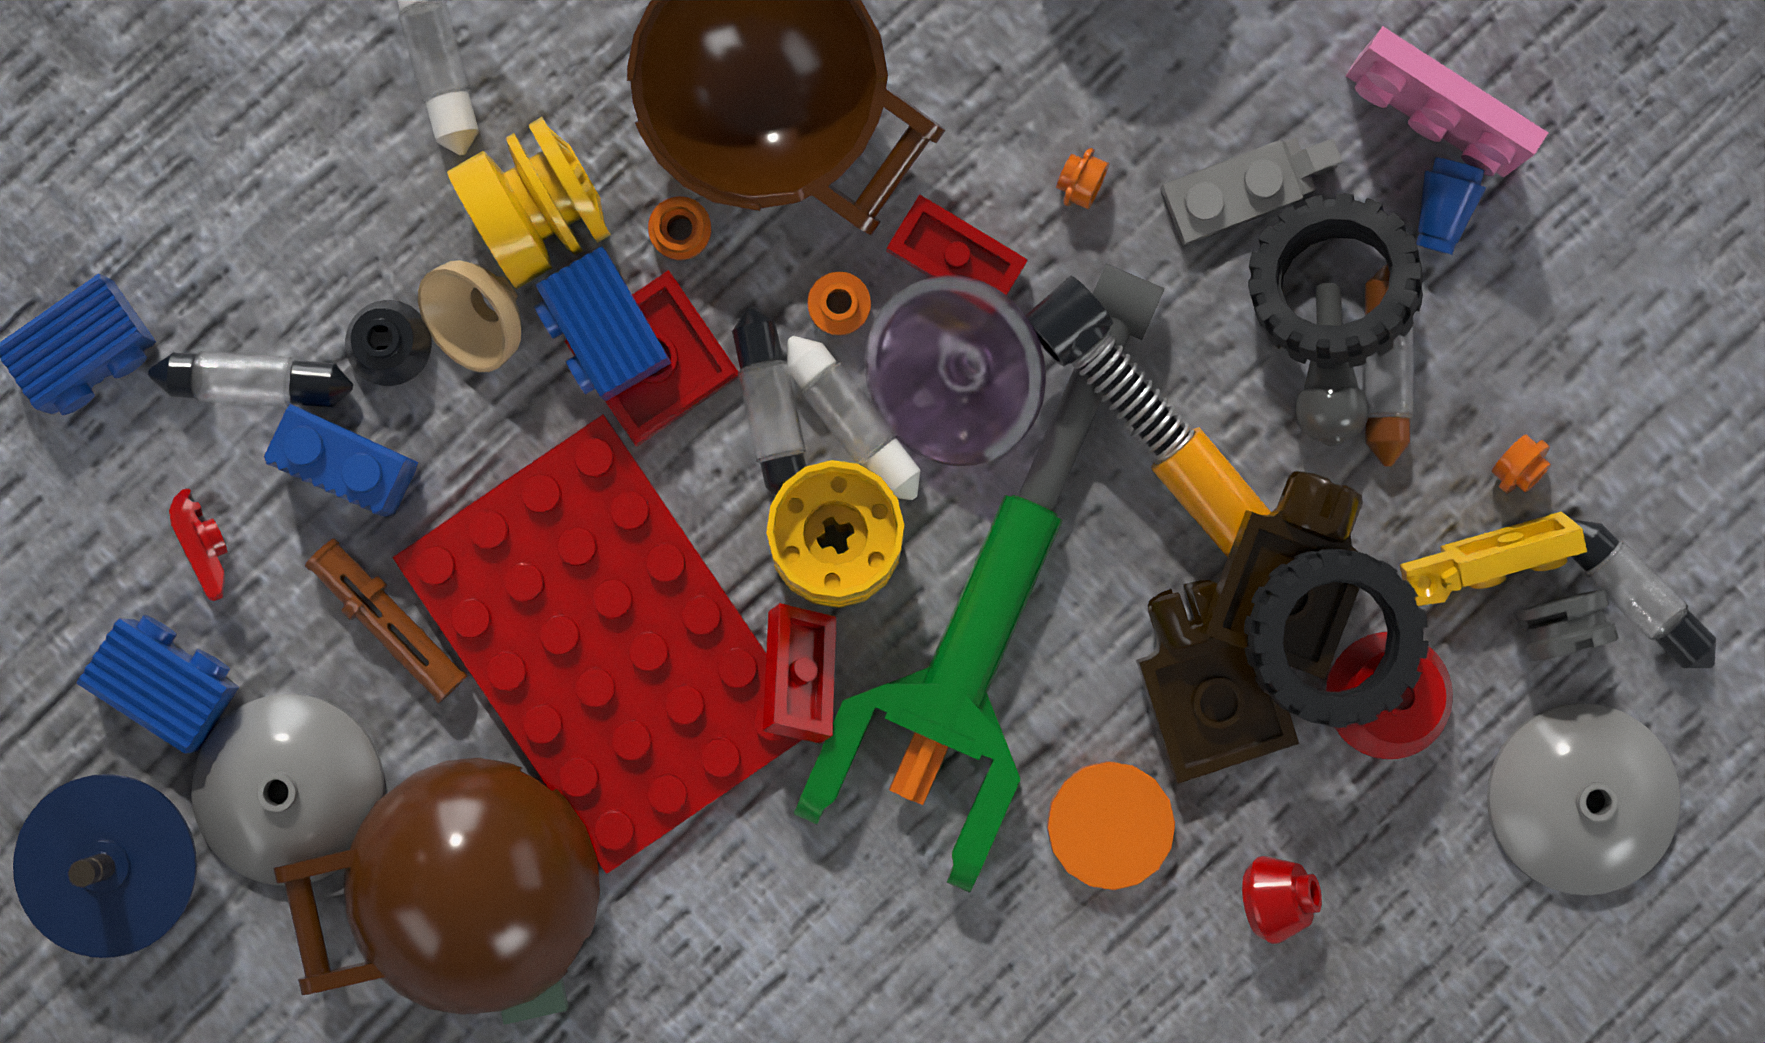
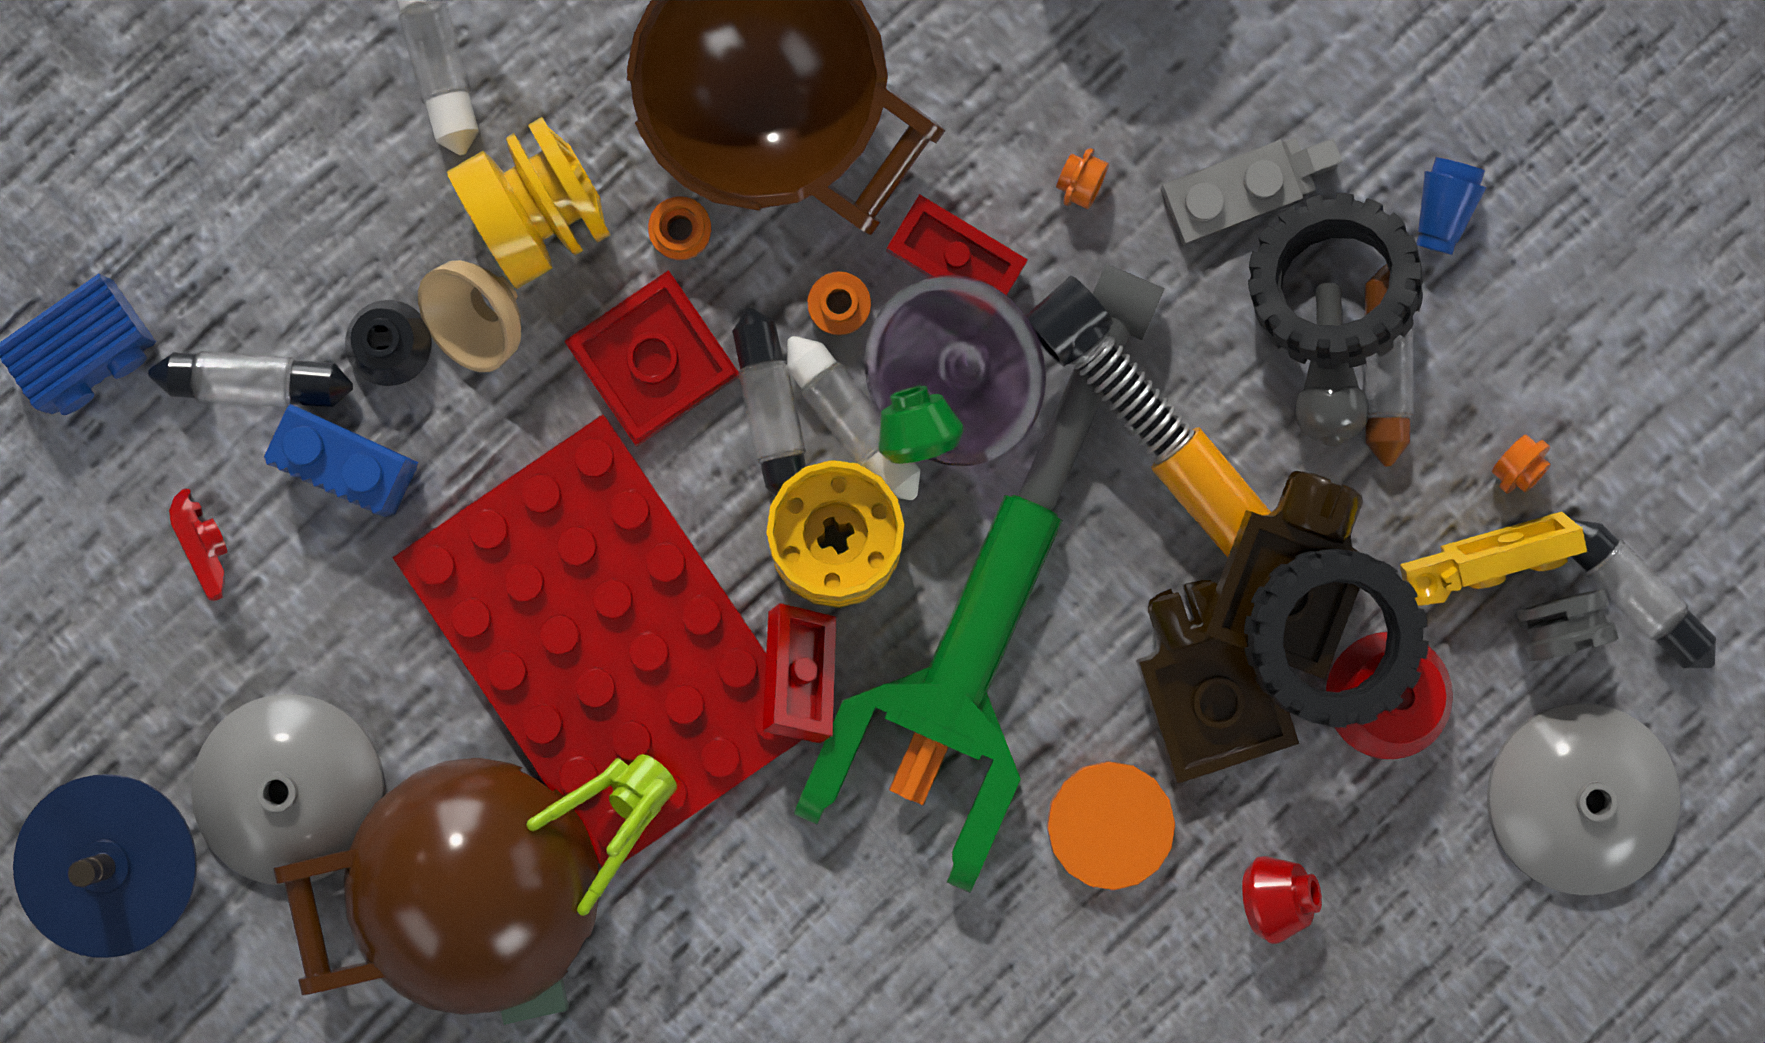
blue brick [76,615,240,754] -> none
dark orange pin [305,538,468,704] -> none
blue brick [534,246,671,401] -> none
bright pink plate [1346,26,1548,178] -> none
none -> lime plant [527,754,677,916]
none -> green cone [878,386,964,464]

